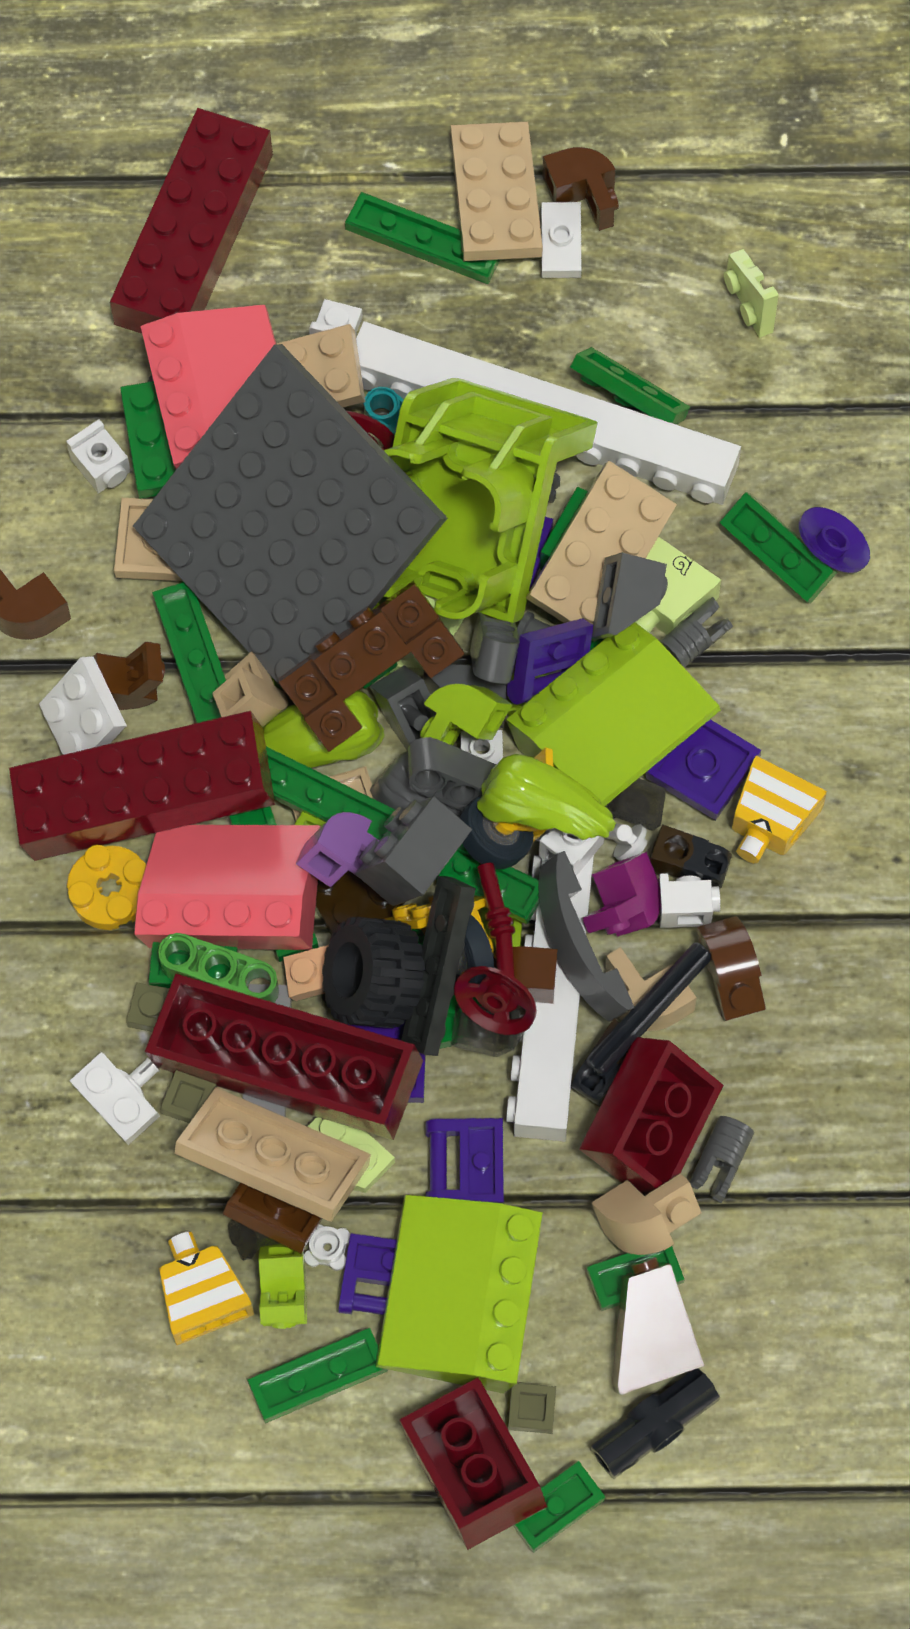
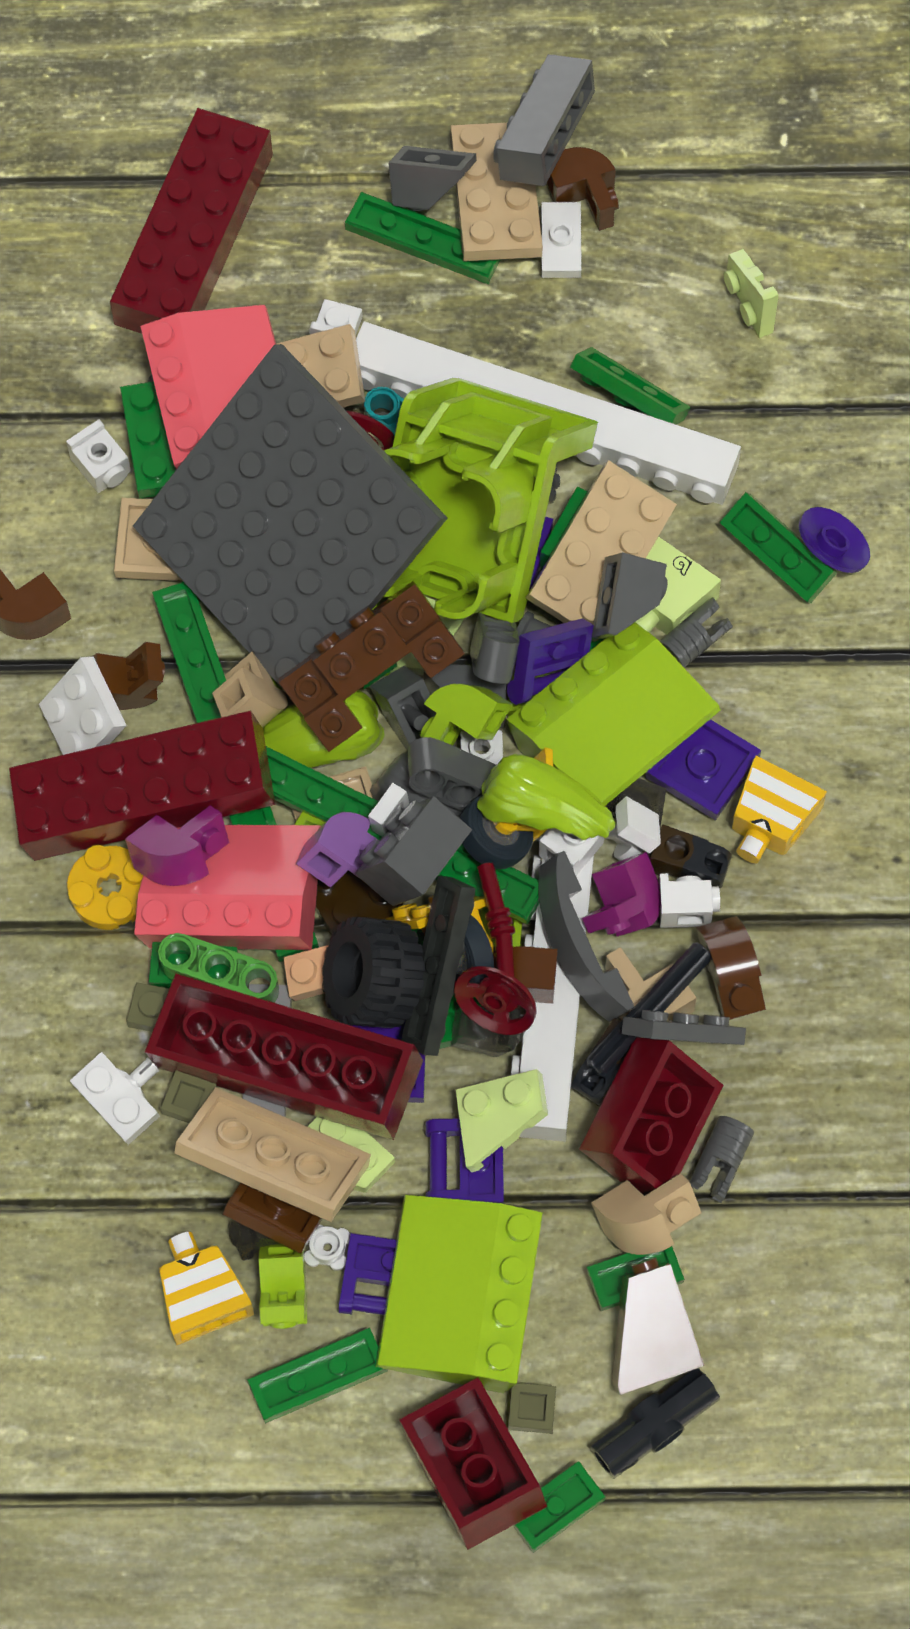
none -> magenta brick [125,806,230,886]
none -> white tile [368,783,410,837]
none -> dark grey slope [389,146,477,211]
none -> yellowish green wing [456,1069,548,1172]
none -> brick [493,54,595,186]
none -> white tile [616,796,661,853]
none -> dark grey plate [622,1010,746,1045]

